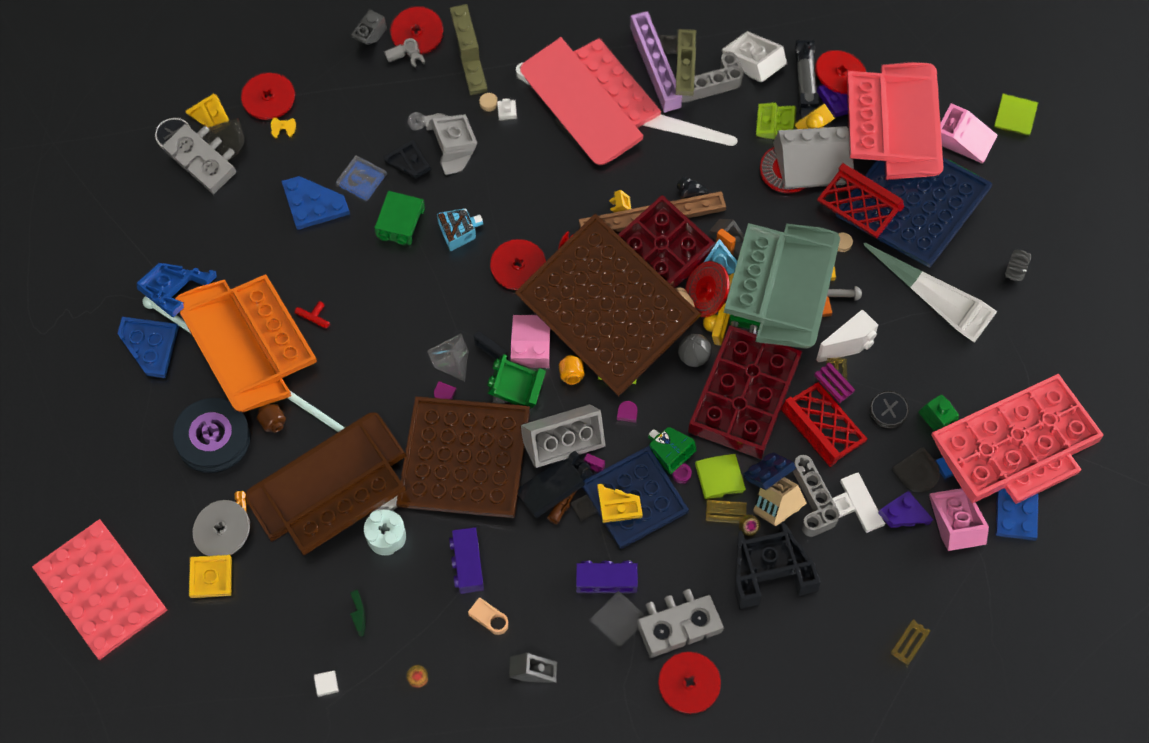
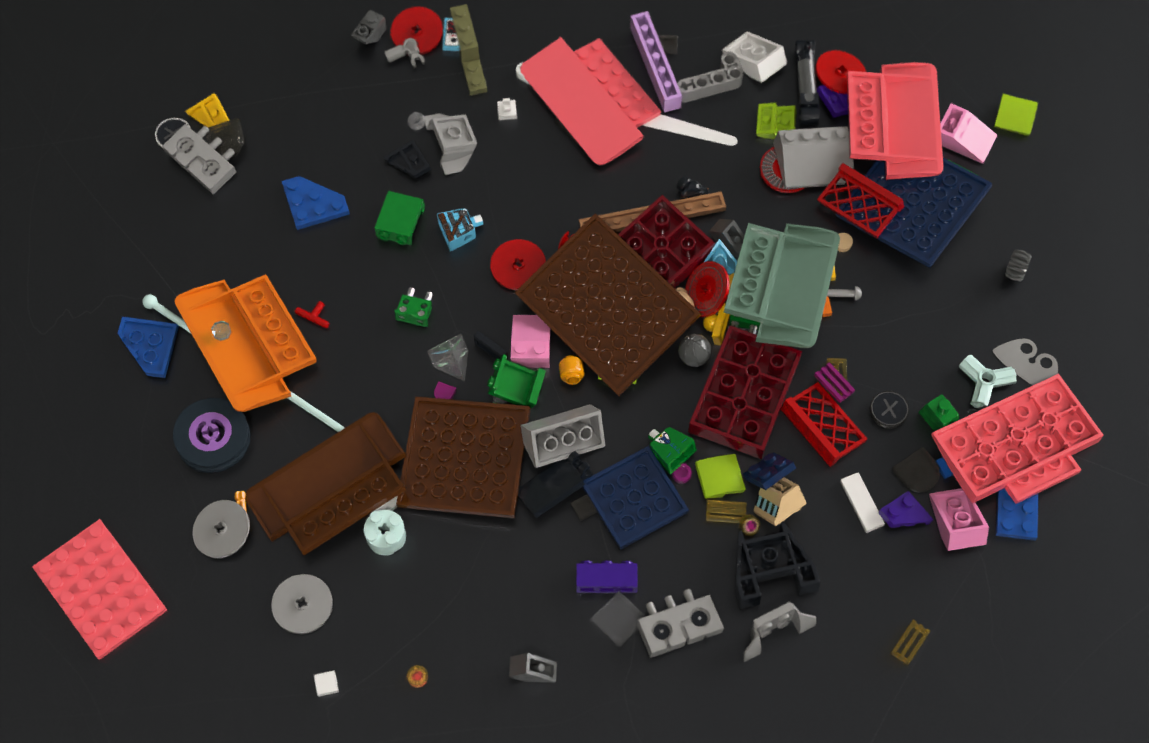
blue wing [137,263,216,318] -> none
yellow plate [189,555,232,598] -> none
red piece [241,73,295,120] -> none
reddish brown head [257,403,286,433] -> none
yellow piece [271,118,296,138] -> none
clear tile [336,155,387,201] -> none
dark green slope [350,590,366,637] -> none
dark purple brick [449,527,484,594] -> none
light nougat piece [468,597,508,635] -> none
tan tile [480,93,498,111] -> none
reddish brown pin [547,491,577,524] -> none
magenta tile [584,453,605,473] -> none
yellow wing [597,484,643,523] -> none
yellow tile [609,189,631,212] -> none
magenta tile [617,401,638,423] -> none
red piece [659,652,721,714] -> none
olive bracket [675,29,696,96] -> none
orange plate [716,229,736,255] -> none
light grey beam [793,455,840,537] -> none
yellow tile [794,103,835,129] -> none
white slope [816,310,878,362] -> none
white tile [832,492,855,518] -> none
white plate [864,243,997,343] -> none
none -> clear light blue tile [211,321,231,341]
none -> light grey piece [271,574,333,634]
none -> green piece [395,287,433,327]
none -> tile [443,18,459,51]
none -> light grey piece [744,602,816,662]
none -> light aqua piece [959,355,1017,410]
none -> light grey piece [993,338,1058,386]

